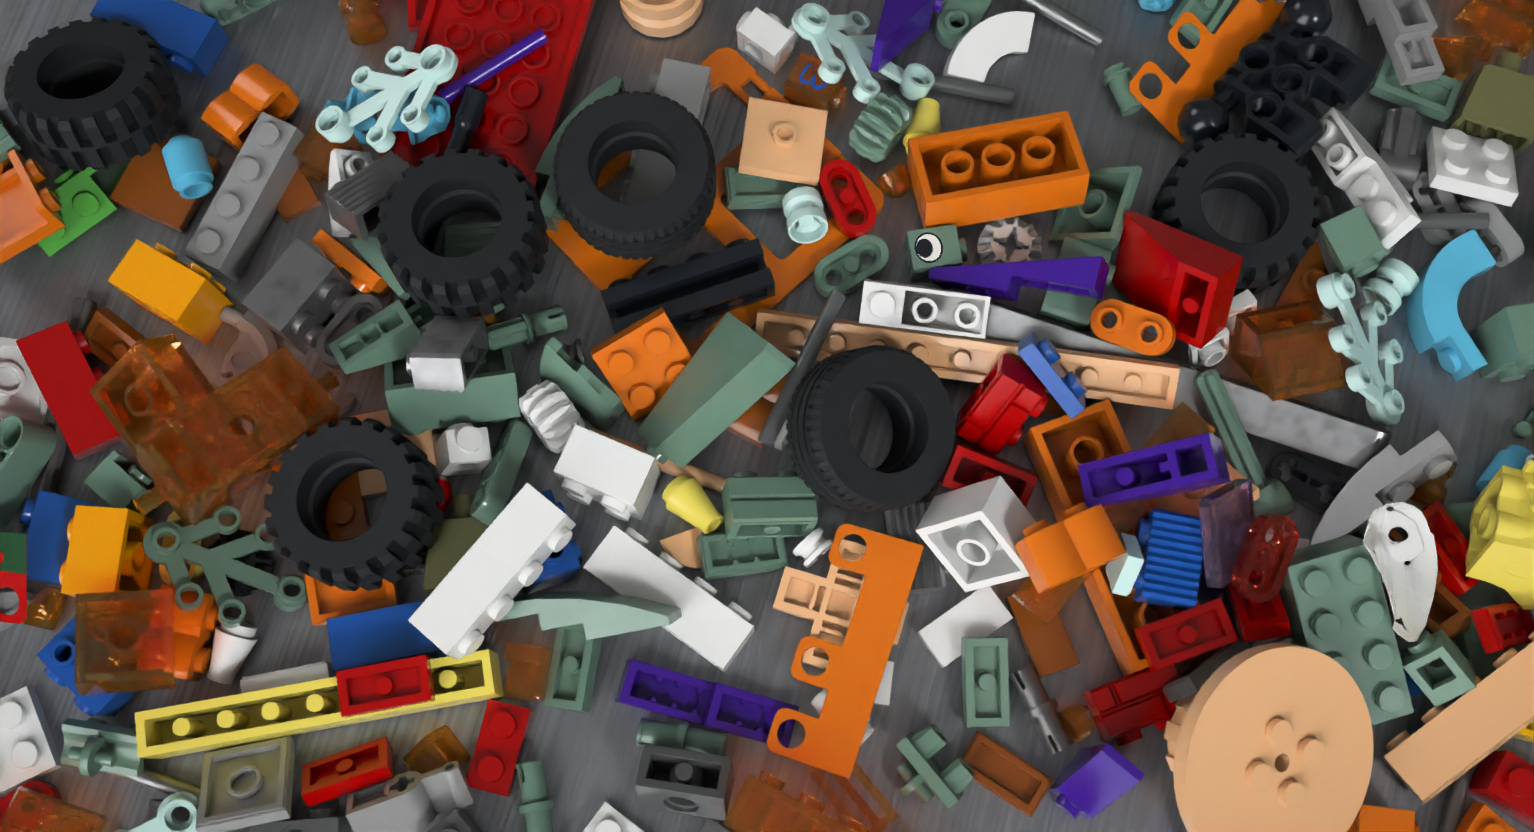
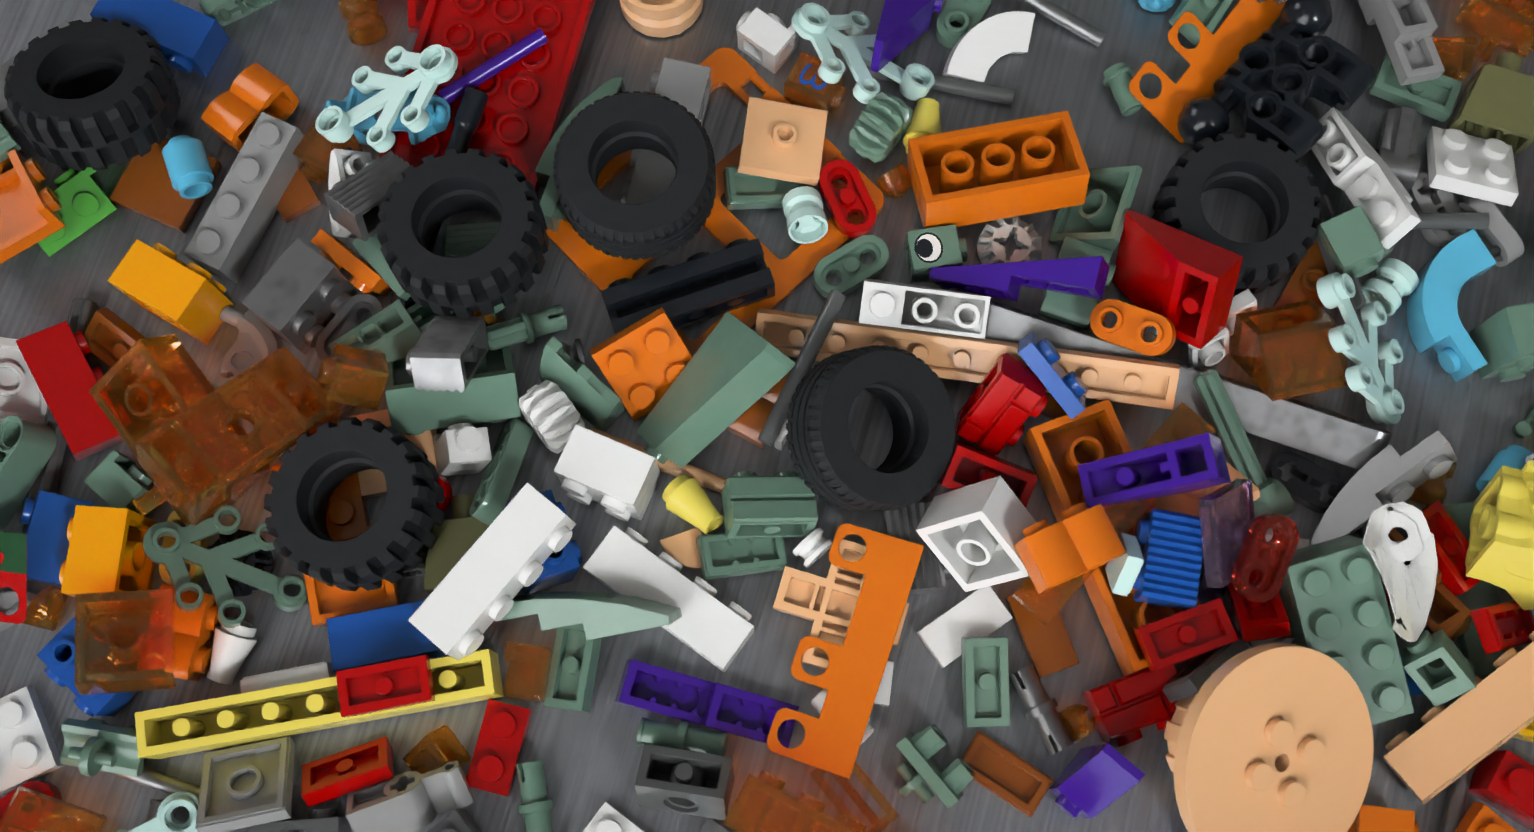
none -> clear orange brick [318,343,389,410]

